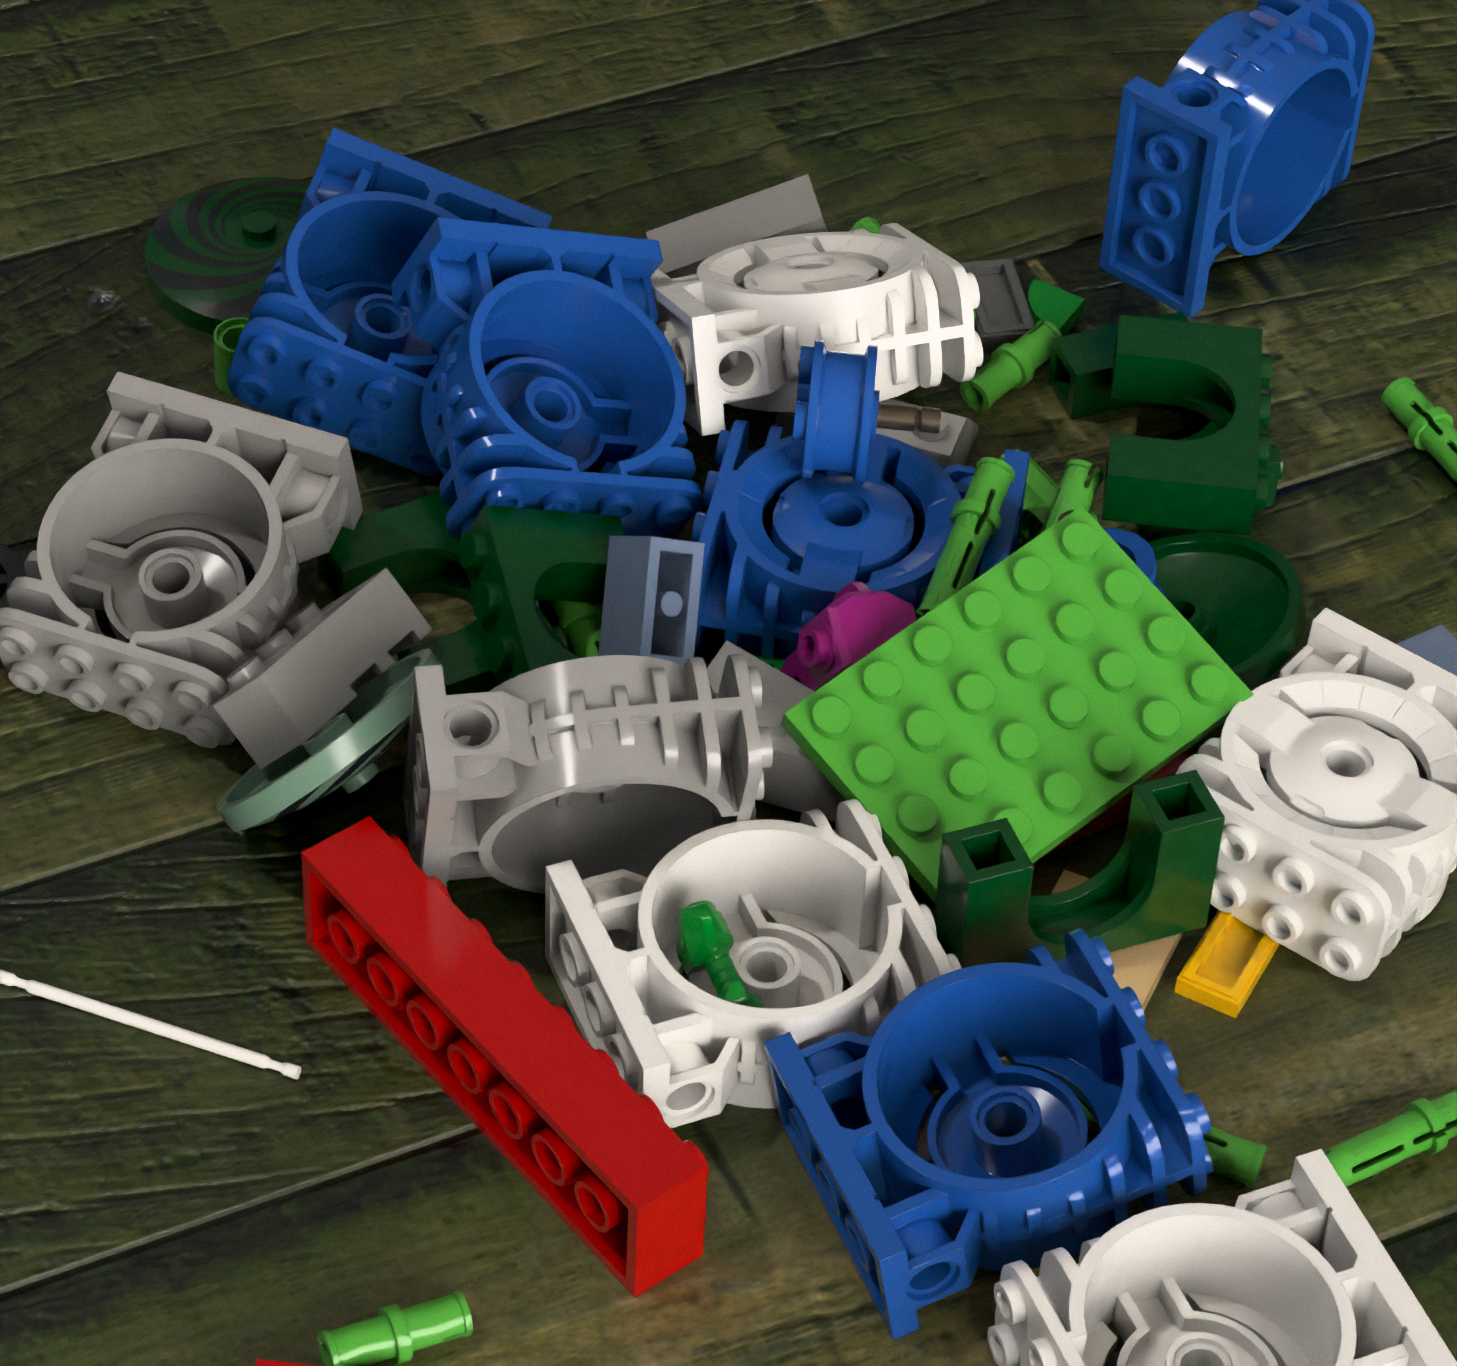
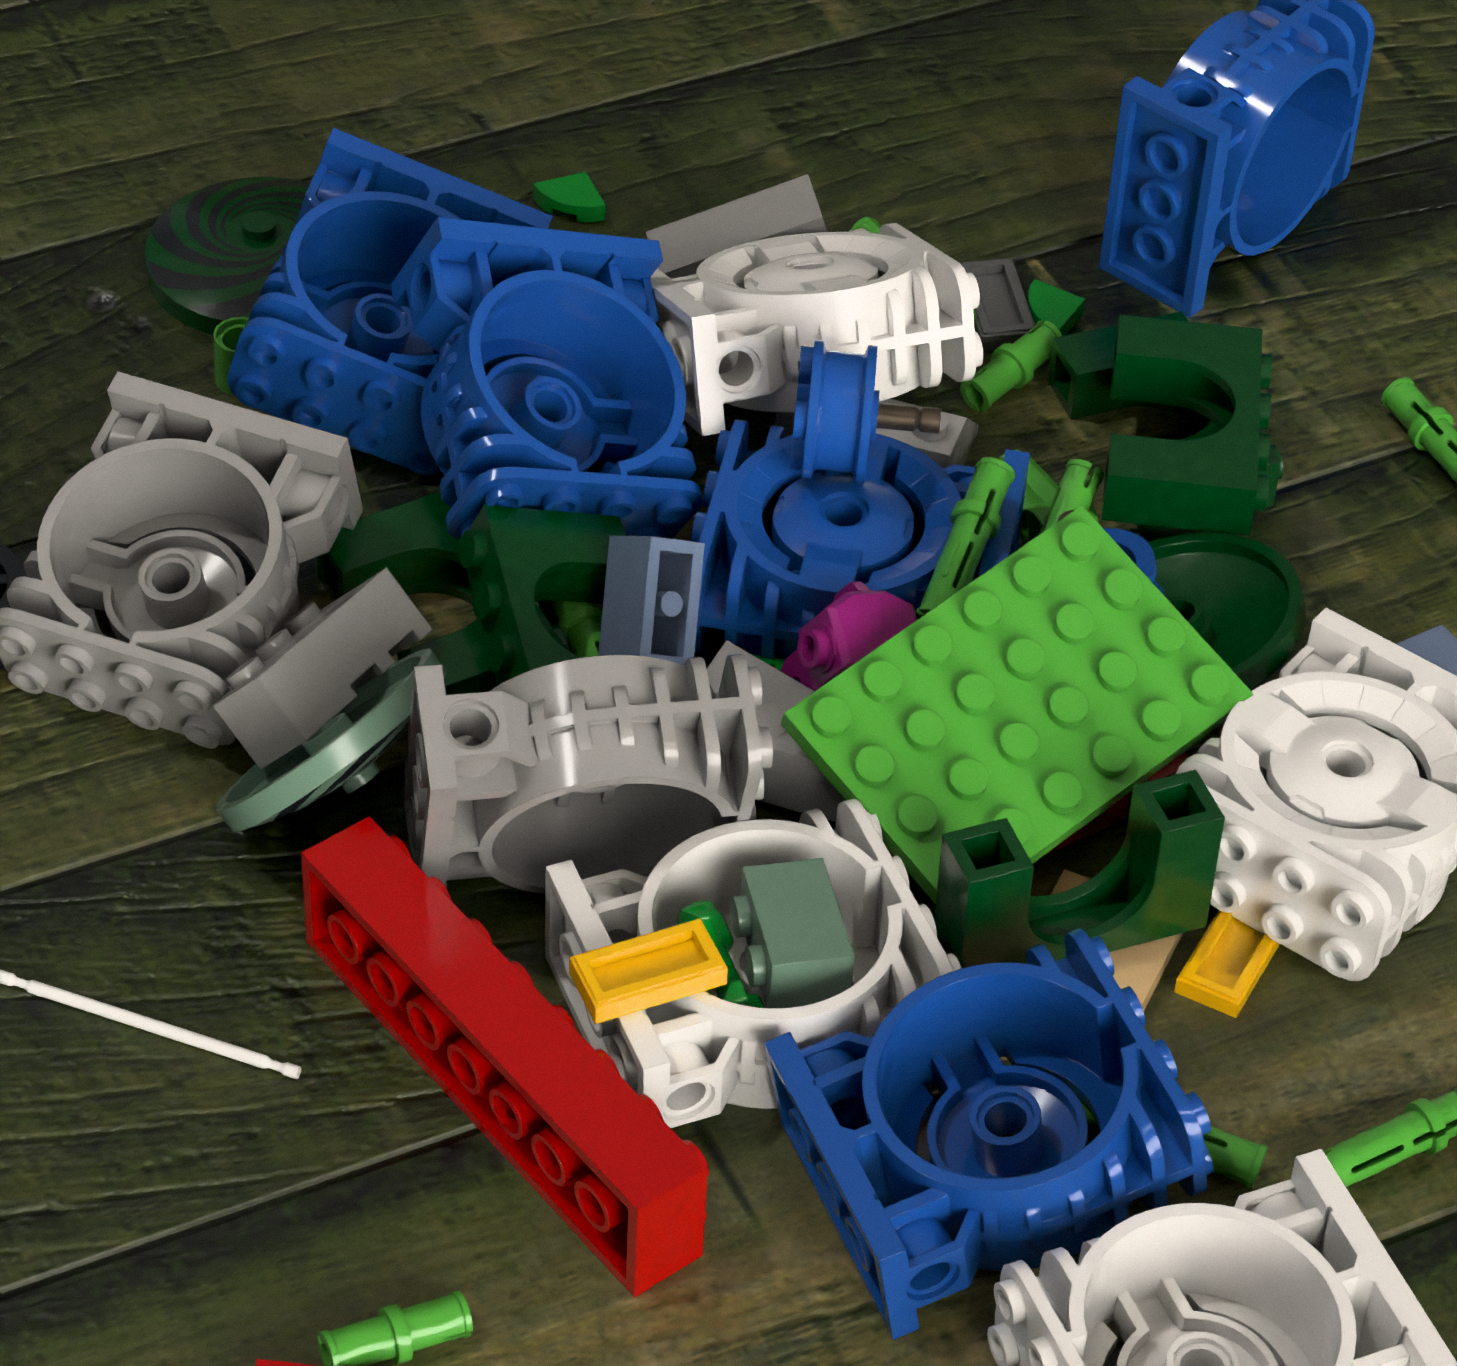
none -> green tile [533,172,606,223]
none -> yellow tile [569,918,728,1024]
none -> sand green brick [730,858,855,1009]

